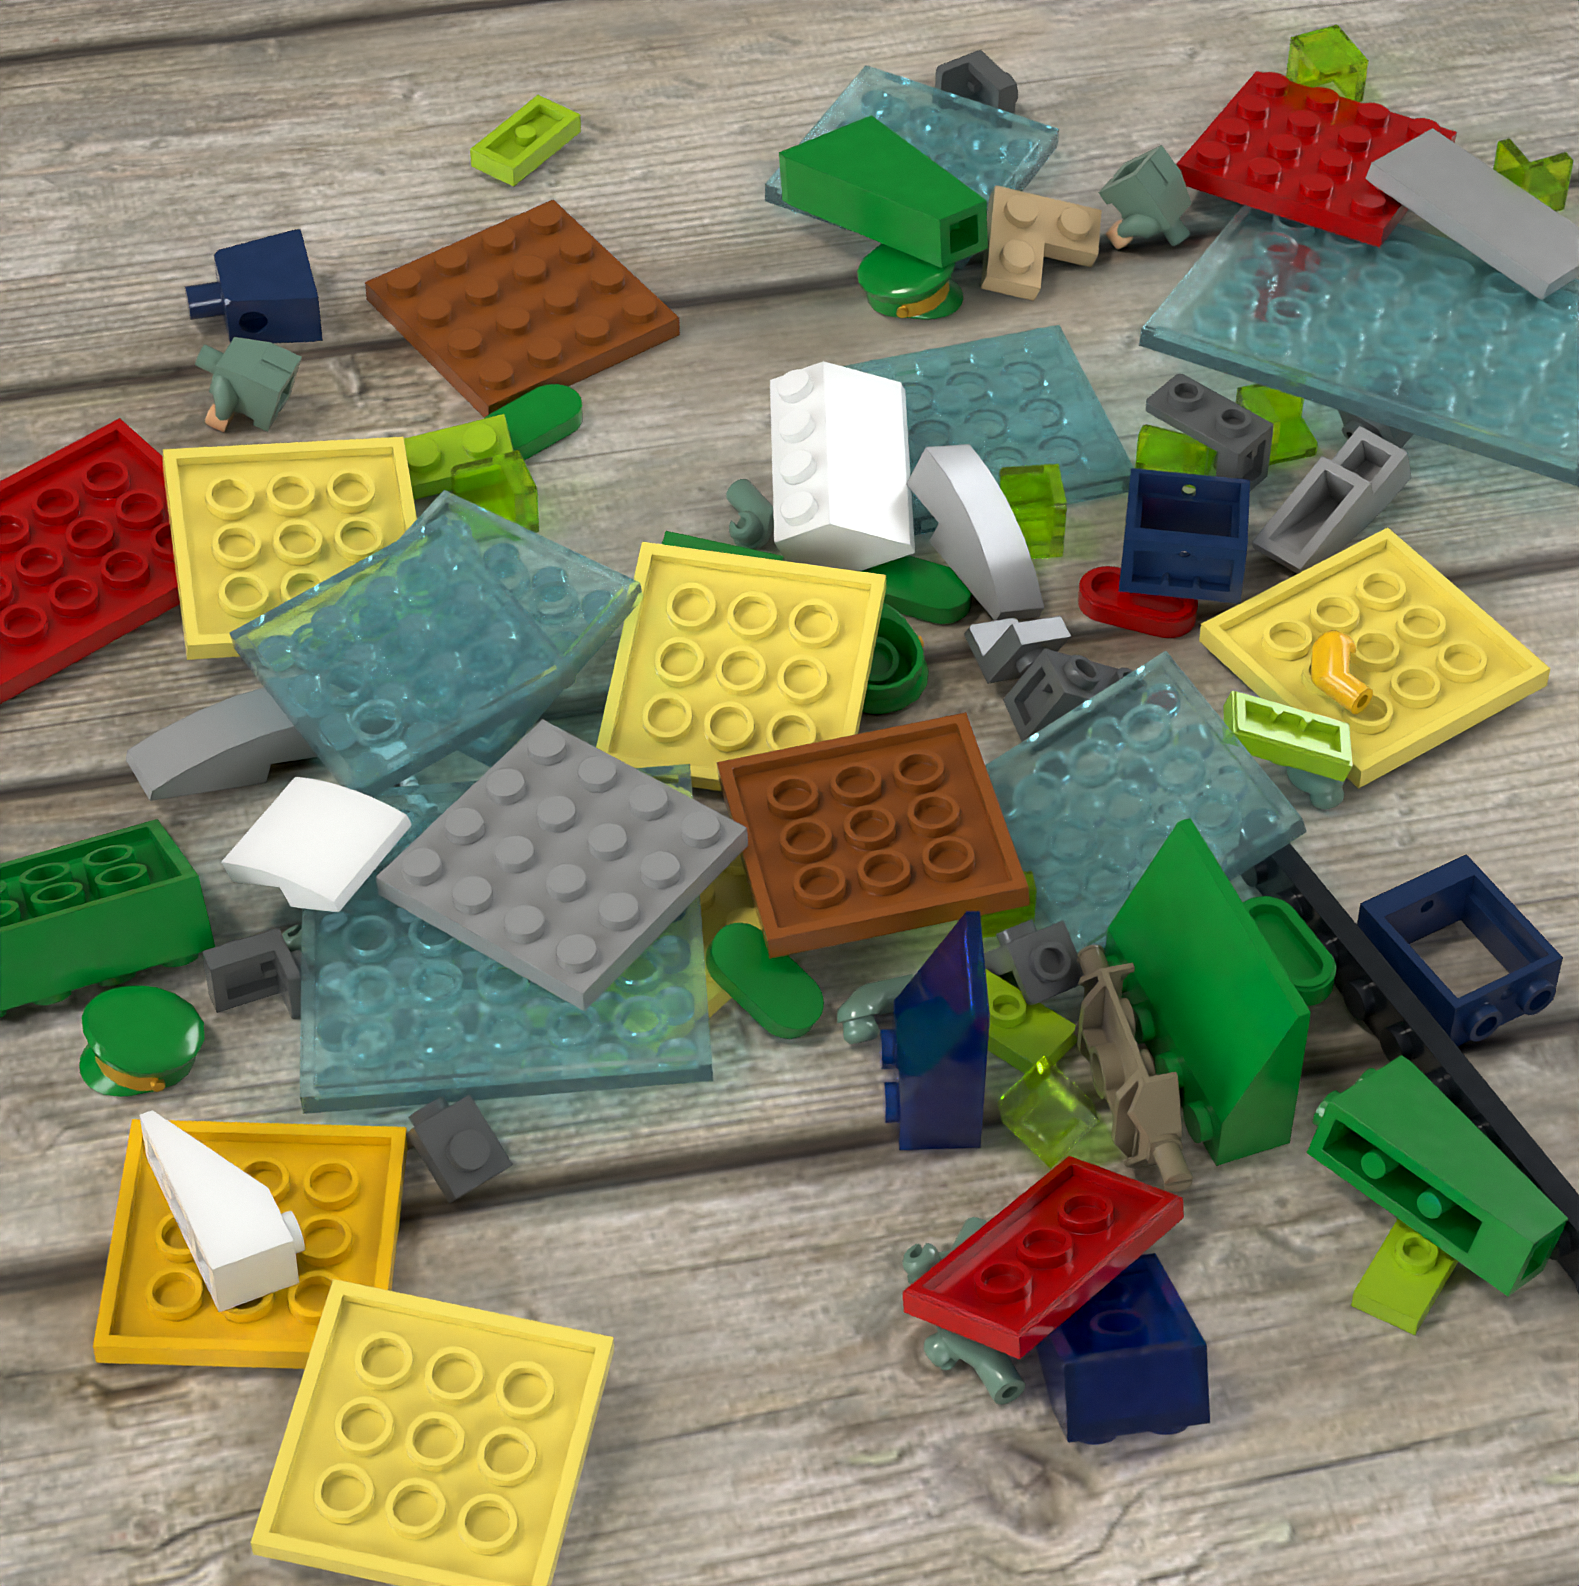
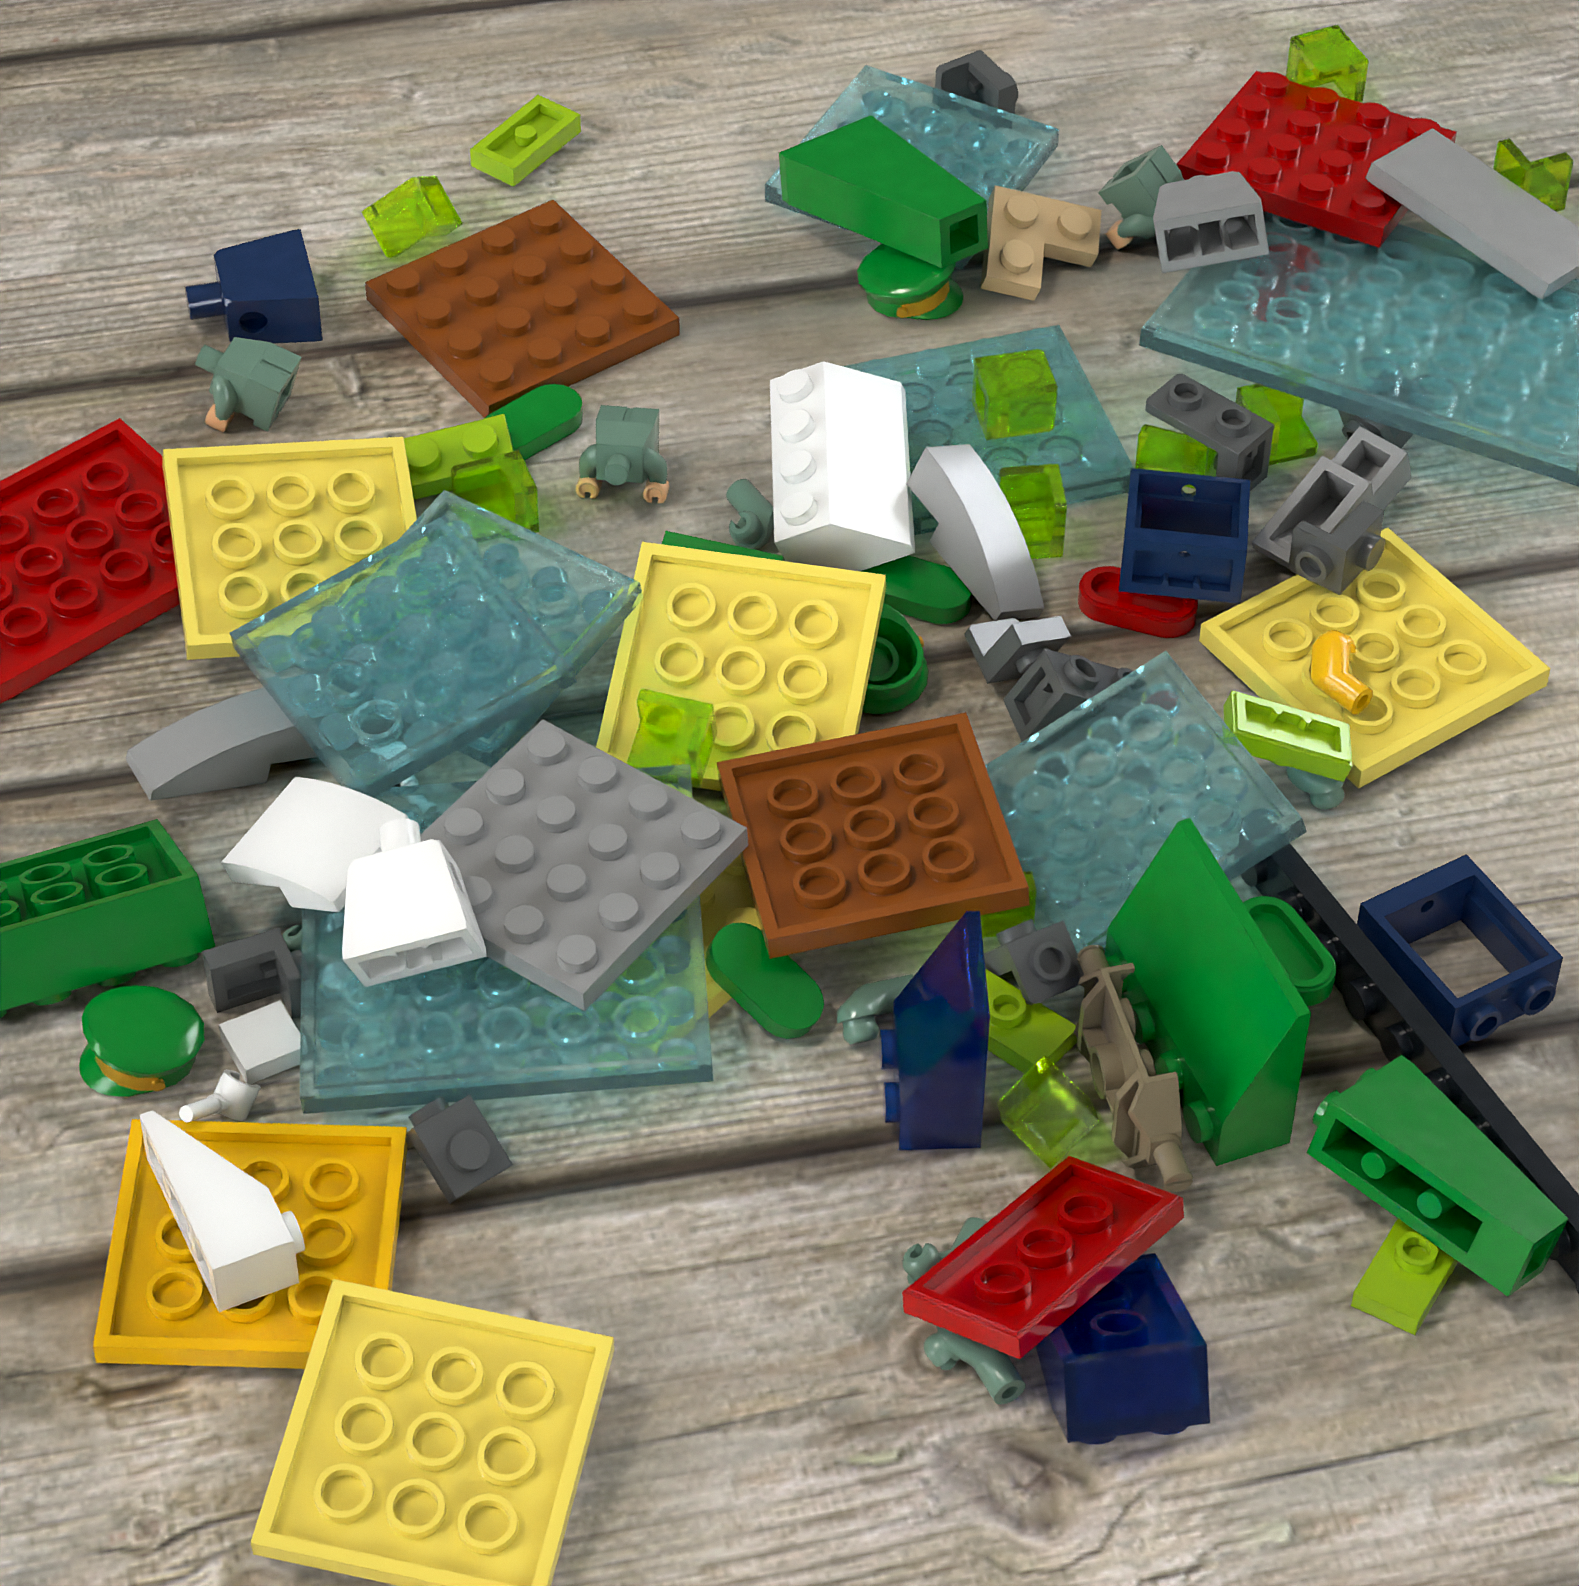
none -> white hand [179,1069,261,1123]
none -> white tile [219,1000,310,1084]
none -> white torso [342,819,487,987]
none -> clear neon green panel [361,176,463,258]
none -> sand green piece [576,405,670,503]
none -> clear neon green panel [627,689,717,788]
none -> clear neon green panel [972,349,1058,440]
none -> light grey torso [1153,171,1269,273]
none -> dark grey bracket [1288,500,1385,595]

